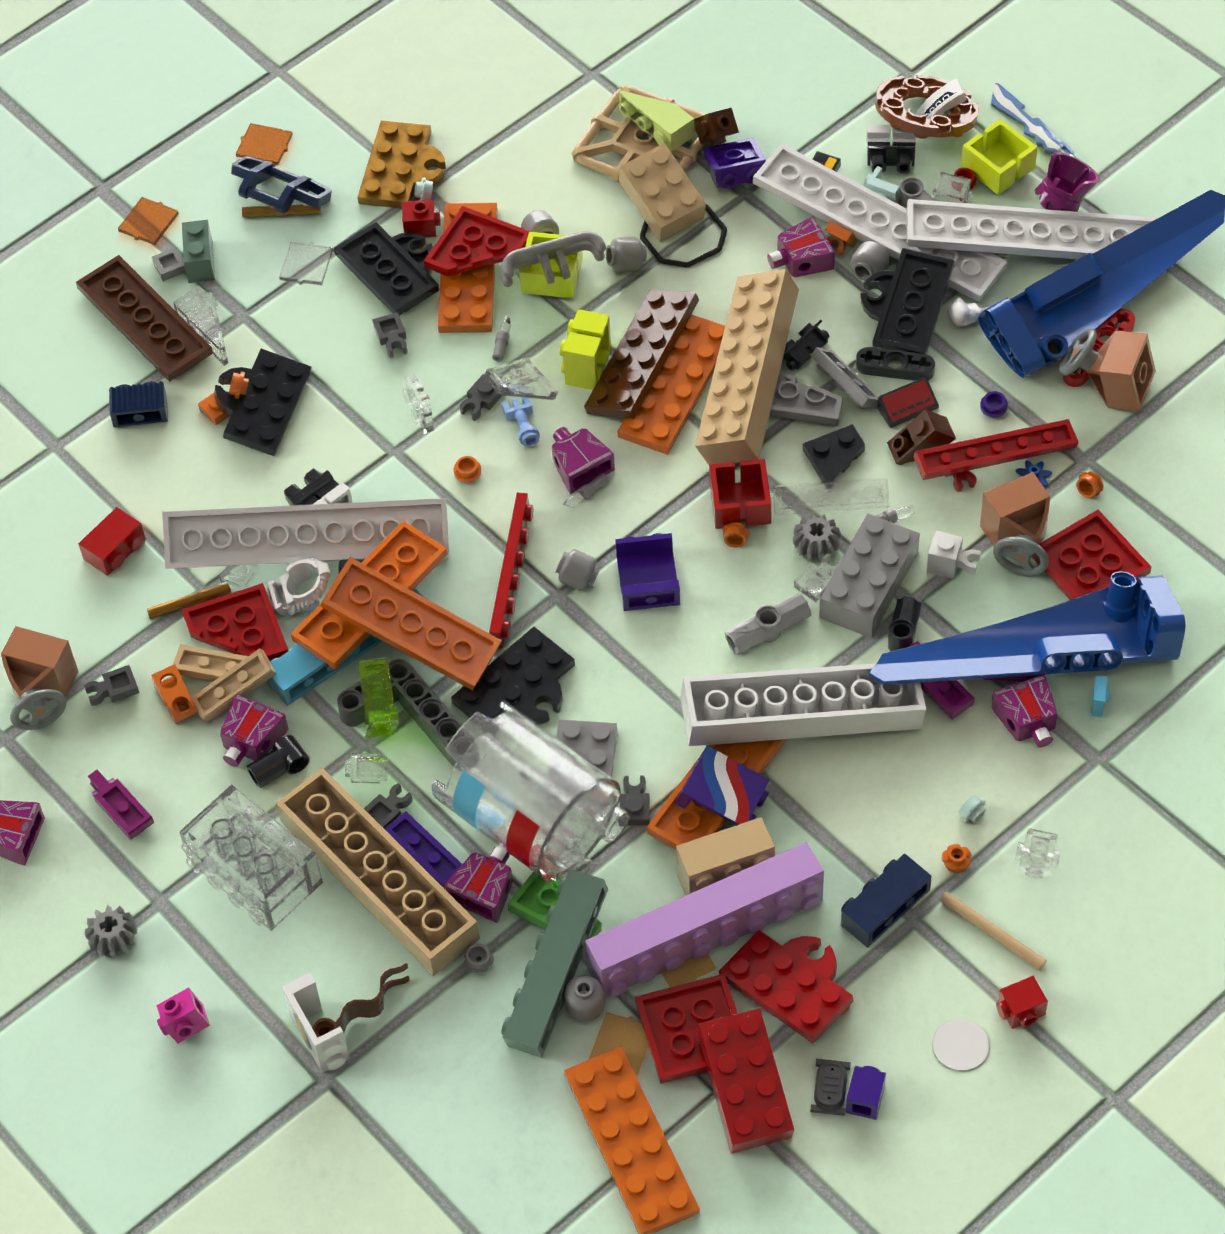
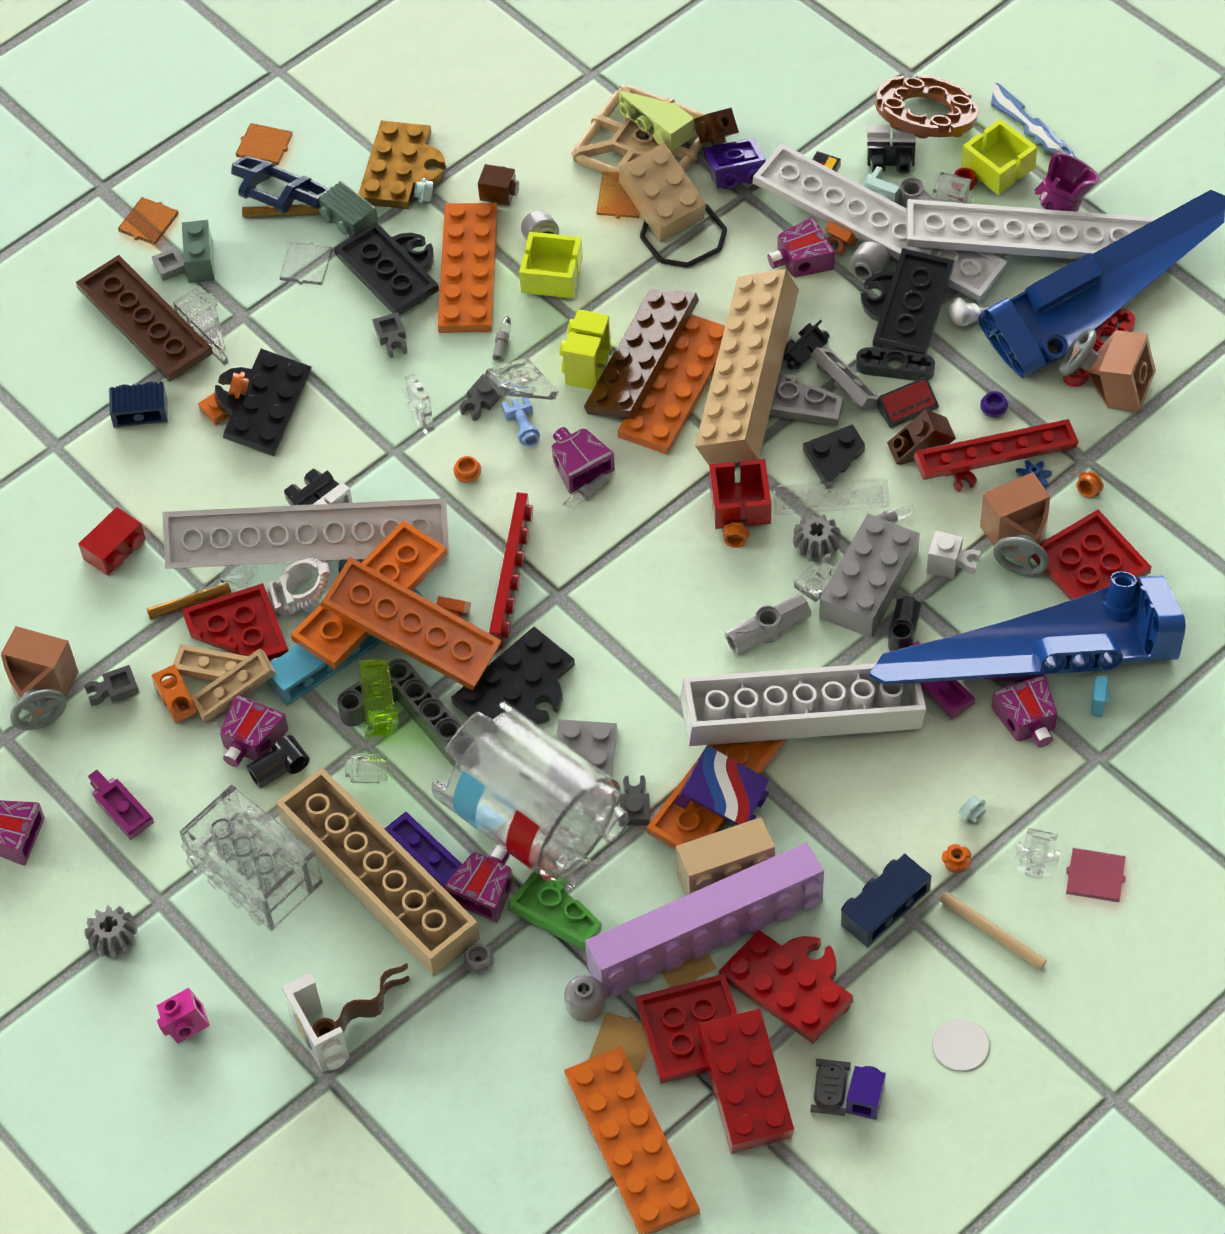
dark grey plate [364,783,413,828] -> none
red brick [402,200,441,238] -> none
red plate [424,206,531,276] -> none
light grey piece [501,231,606,287] -> none
sand green brick [501,869,608,1058] -> none
light grey head [555,549,599,591] -> none
light grey head [606,237,647,272] -> none
dark purple panel [615,533,680,611] -> none
white slope [916,78,967,119] -> none
red brick [996,976,1048,1029] -> none
none -> sand green brick [318,181,379,237]
none -> orange tile [436,596,471,619]
none -> reddish brown brick [478,164,519,206]
none -> clear orange piece [596,171,640,219]
none -> clear pink piece [1066,848,1126,902]

